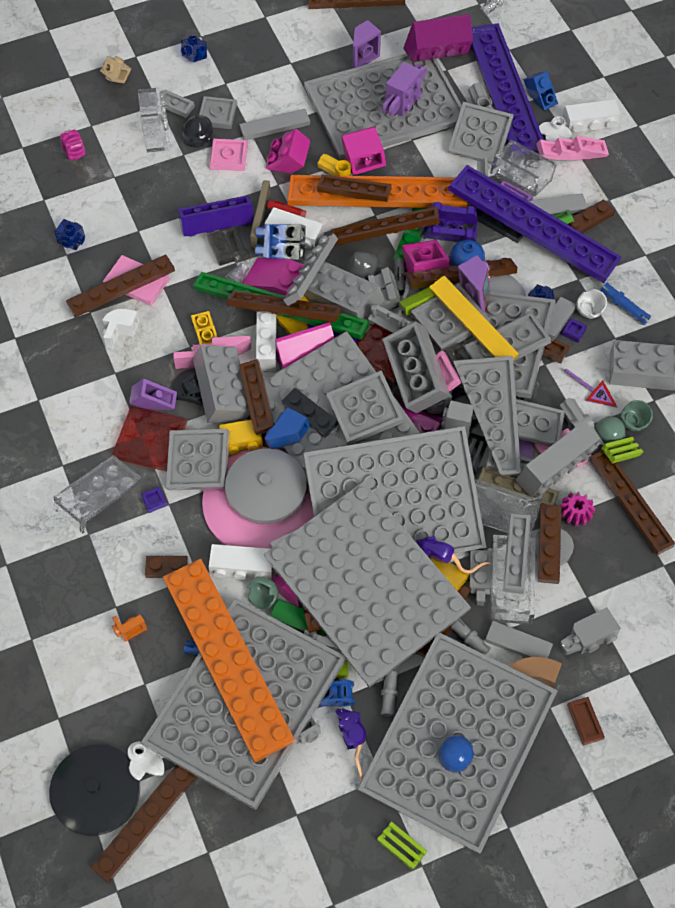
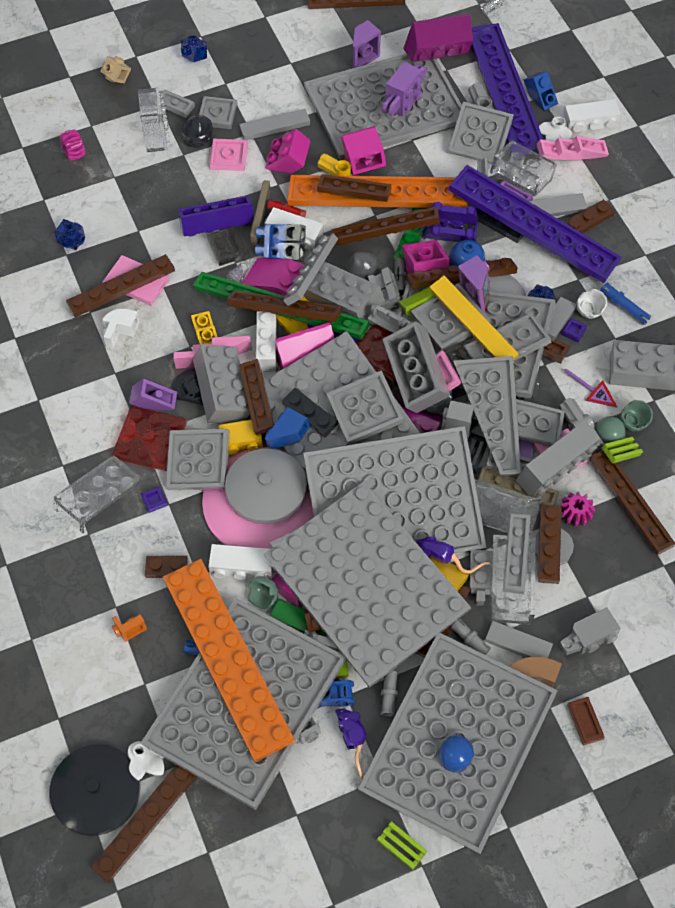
bright green tile [553,210,574,224] -> none

